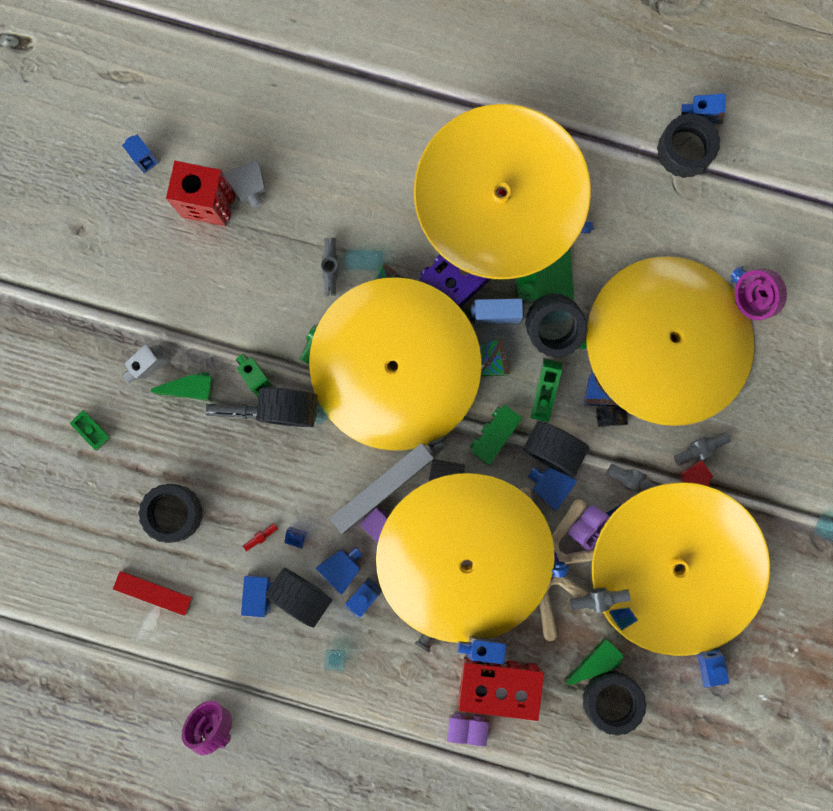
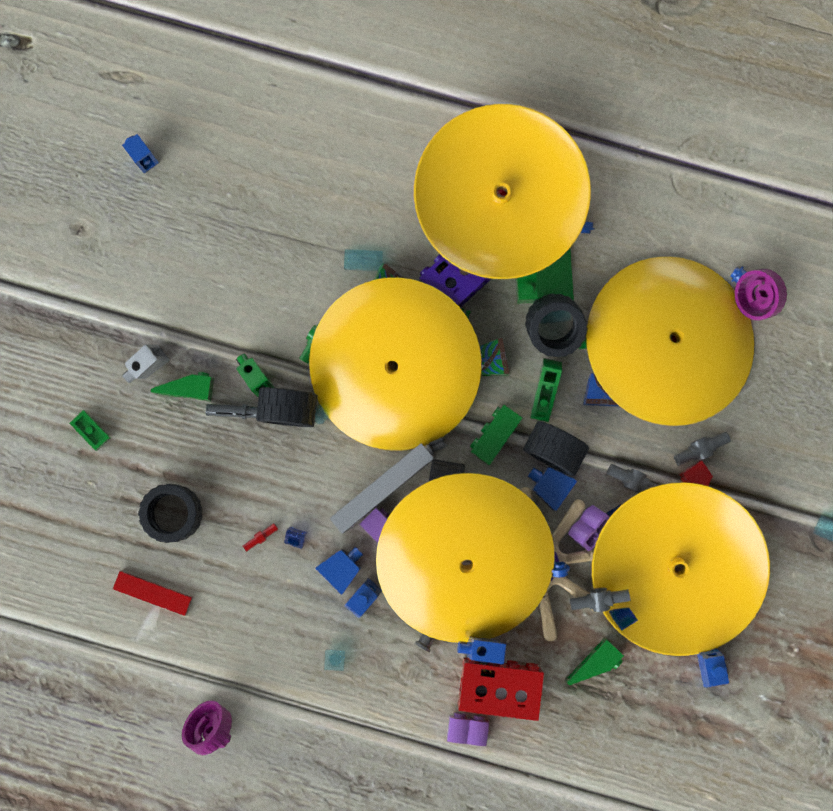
red piece [166,160,235,227] -> none
light grey torso [224,159,266,209] -> none
blue brick [241,575,273,617] -> none
black tyre [266,568,332,628] -> none
dark grey pin [321,238,339,296] -> none
medium blue brick [470,299,523,325] -> none
black tyre [583,671,646,736] -> none
black bracket [596,406,628,427] -> none
black tyre [657,113,720,178] -> none
blue torso [681,94,726,124] -> none

